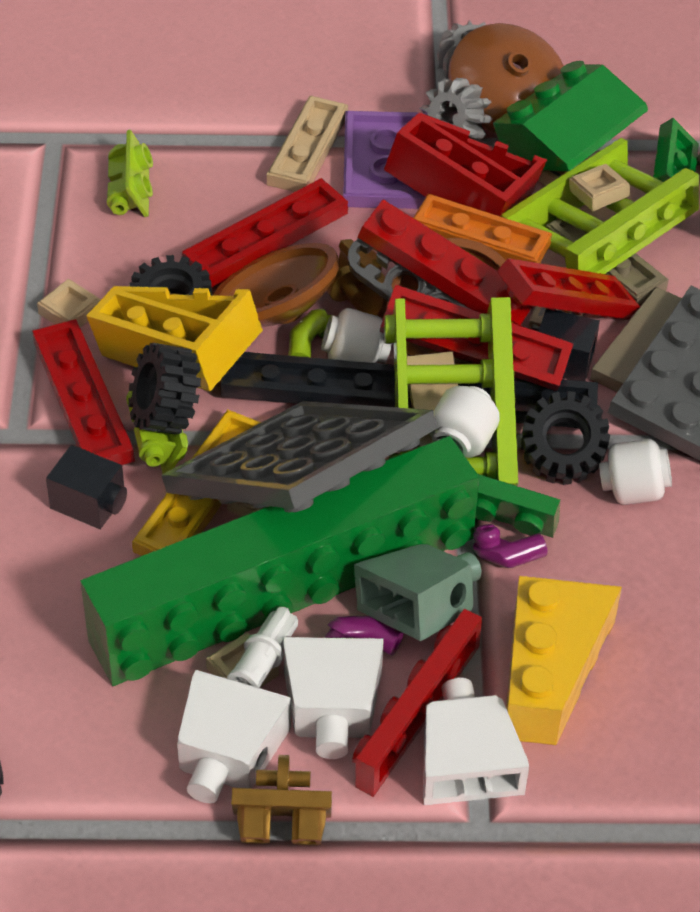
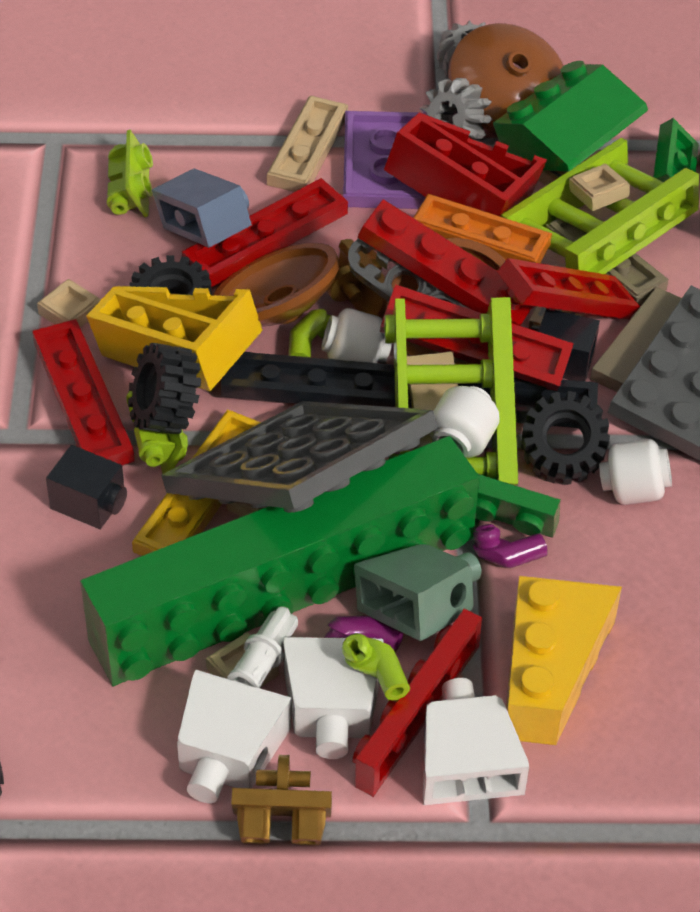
none -> sand blue brick [152,168,252,248]
none -> lime arm [341,633,410,700]

